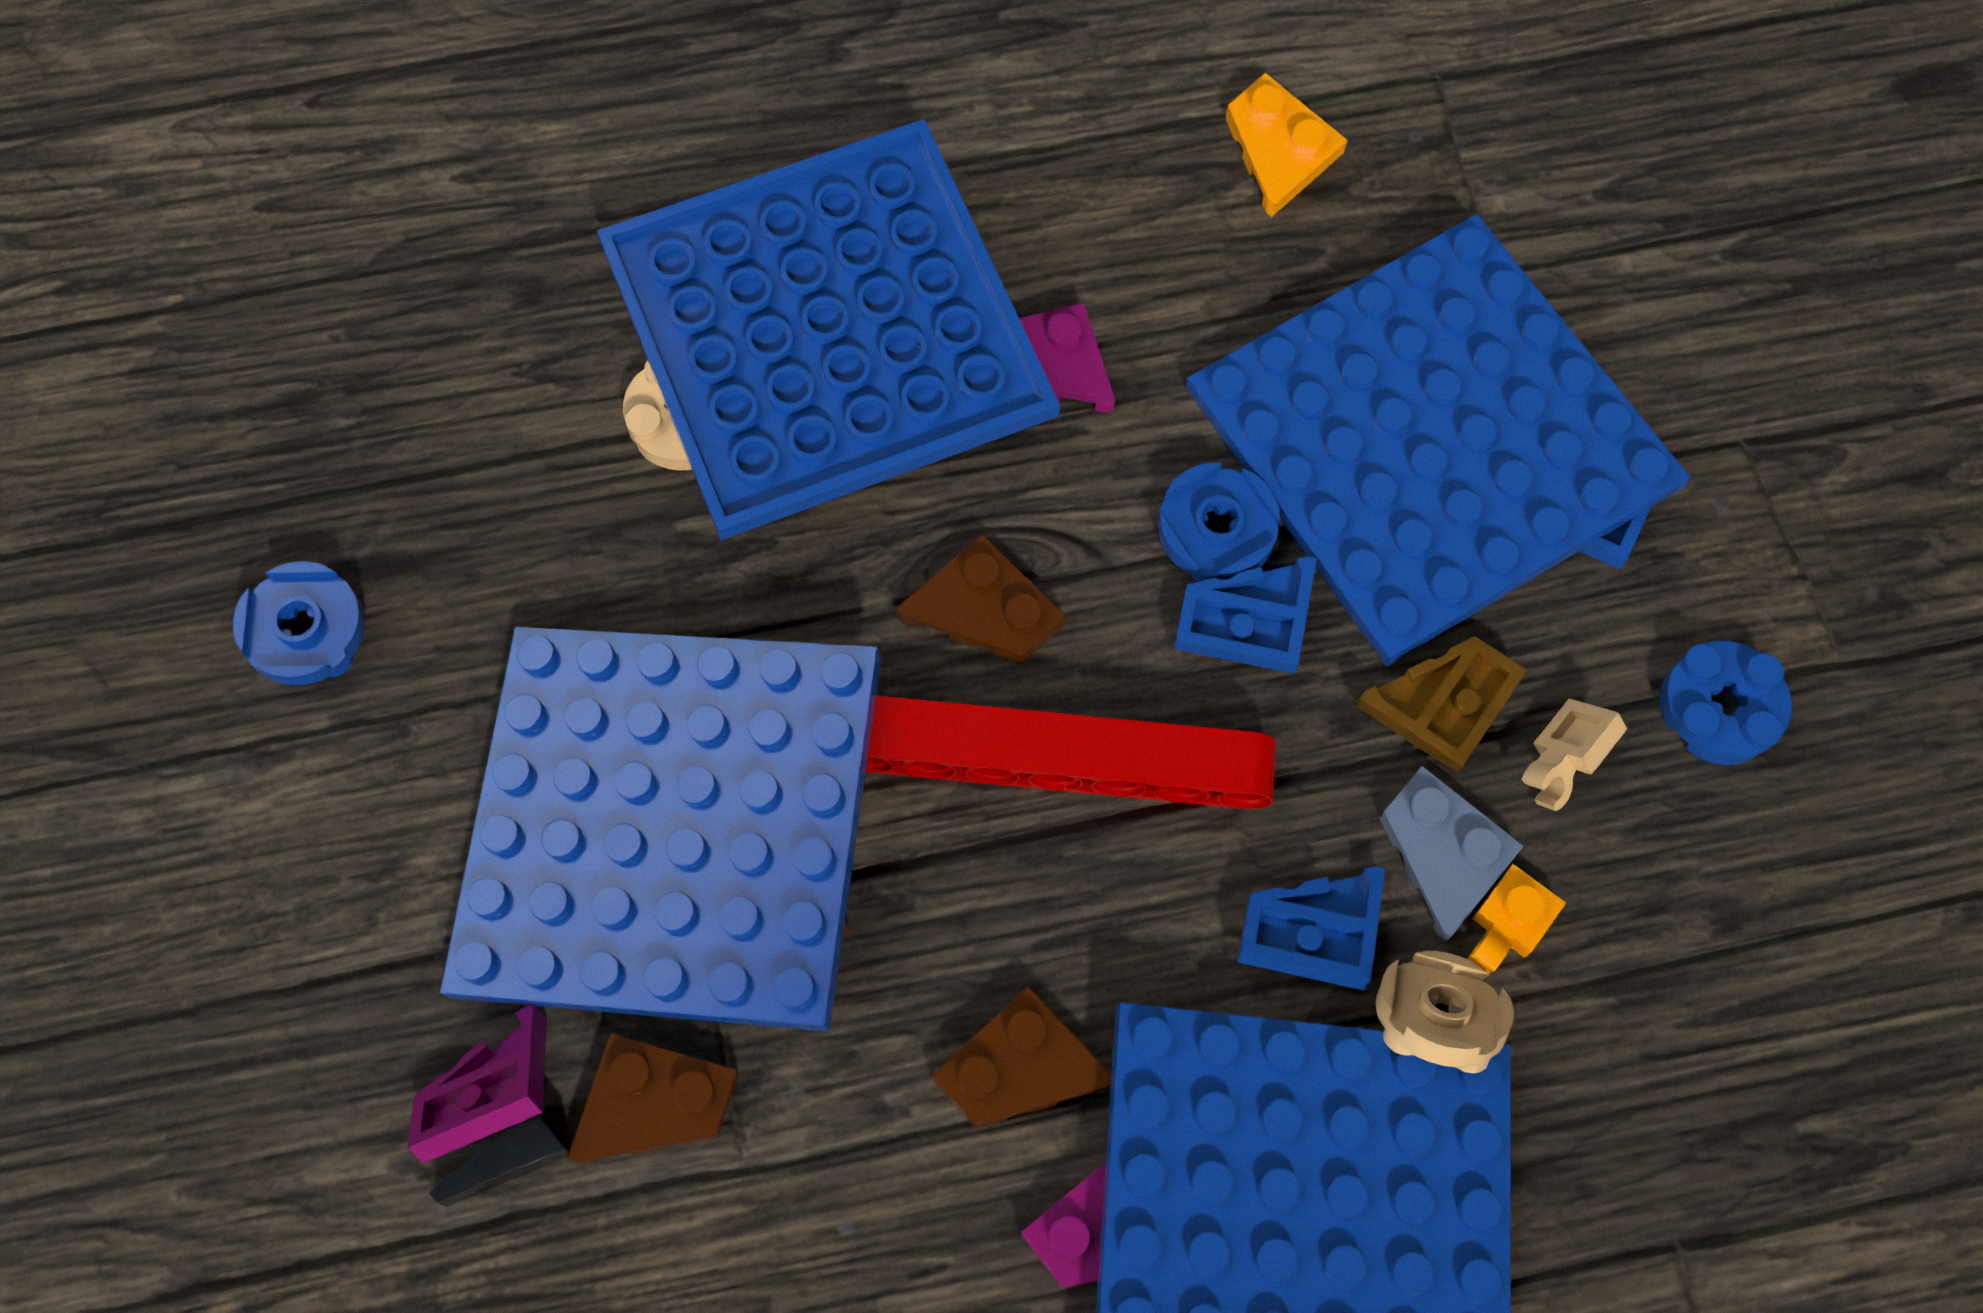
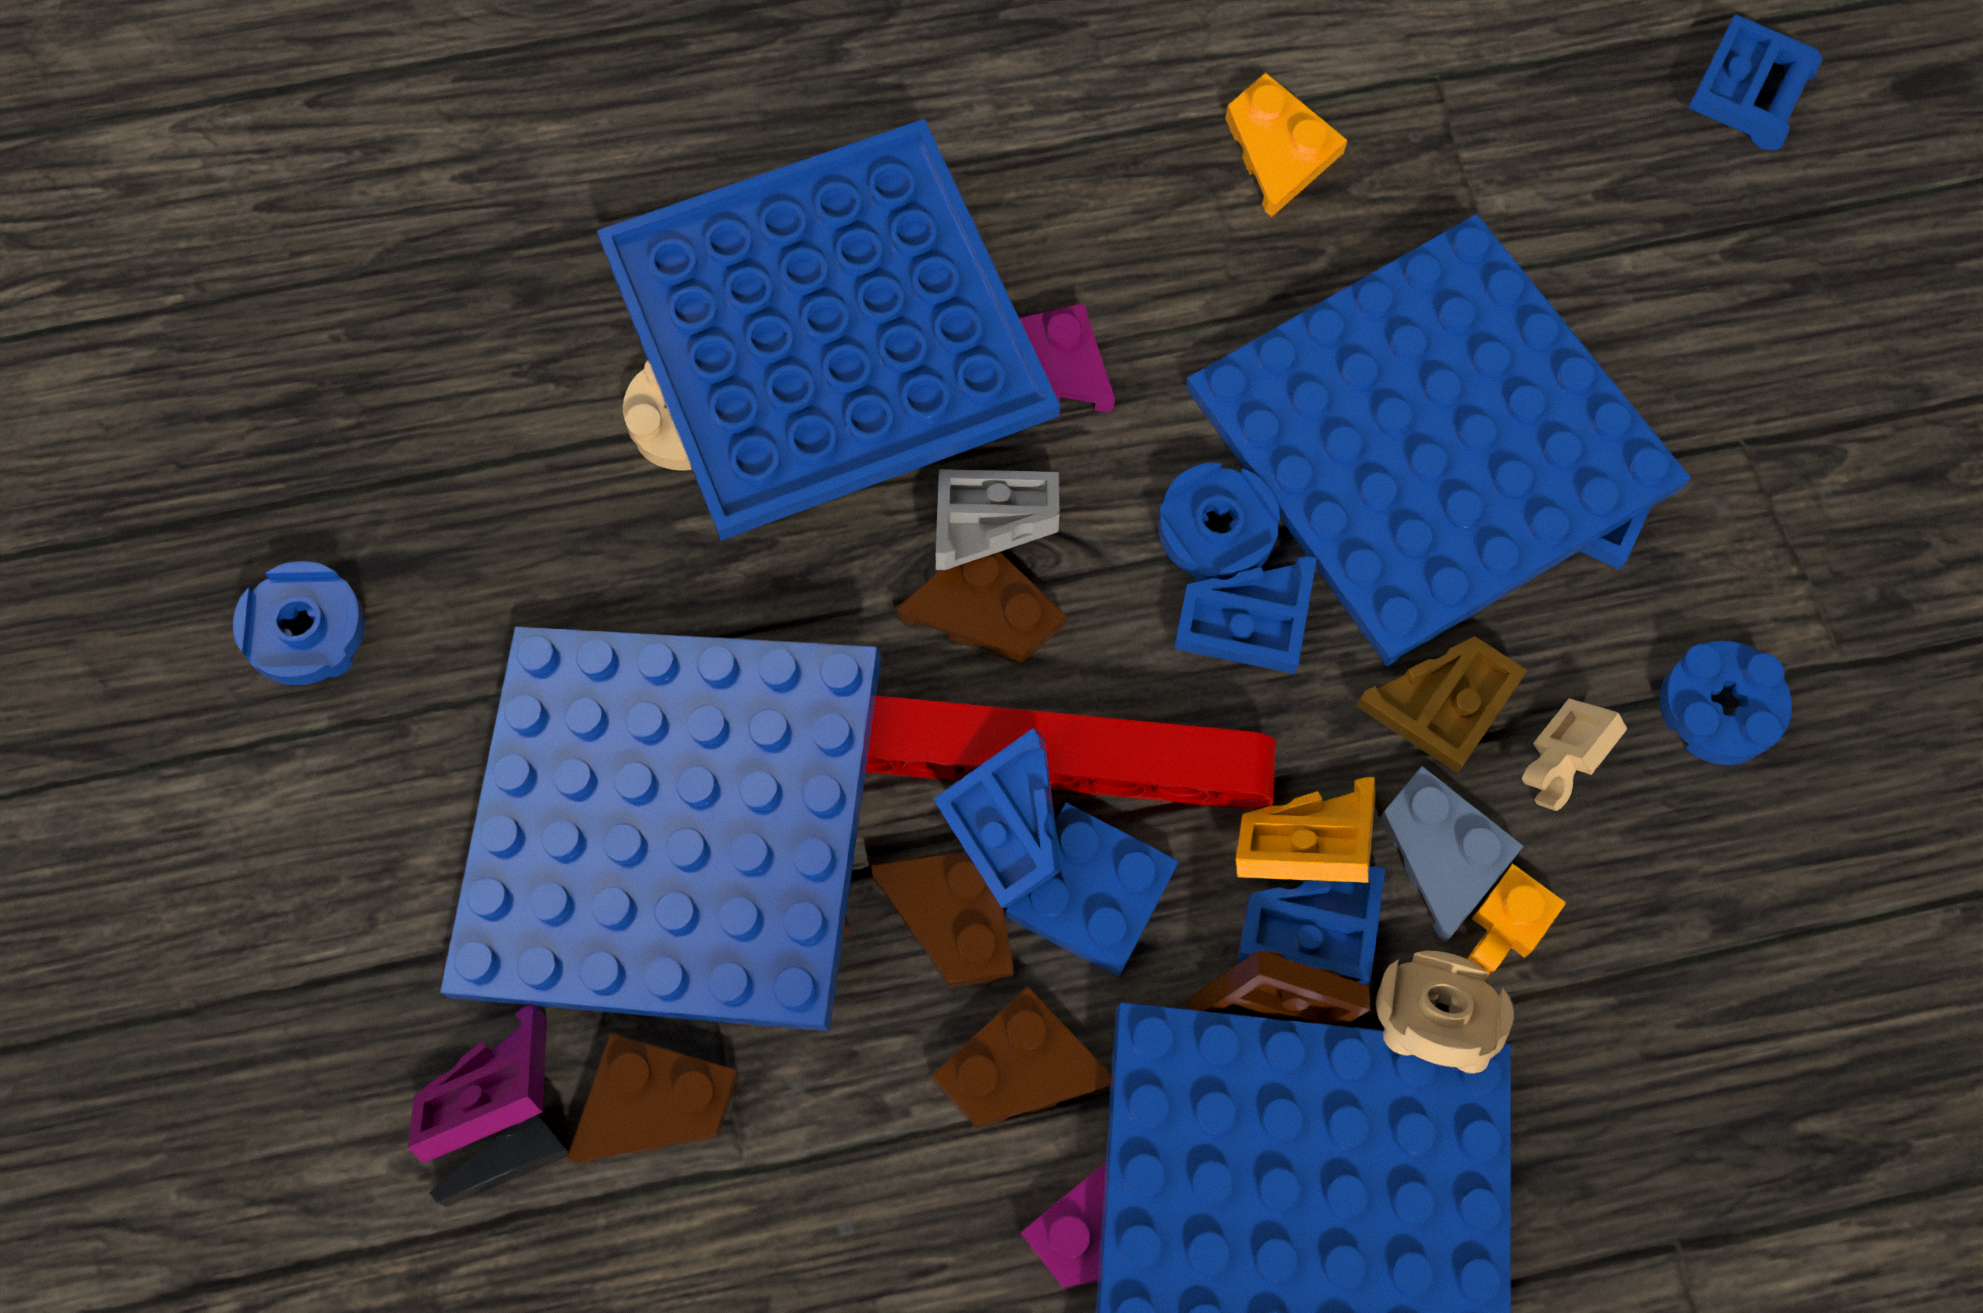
none -> reddish brown wing [871,851,1014,988]
none -> blue wing [933,728,1061,908]
none -> light grey wing [936,469,1060,570]
none -> blue plate [1005,803,1179,978]
none -> reddish brown wing [1187,950,1370,1026]
none -> light orange wing [1236,777,1375,883]
none -> blue plate [1688,14,1823,150]

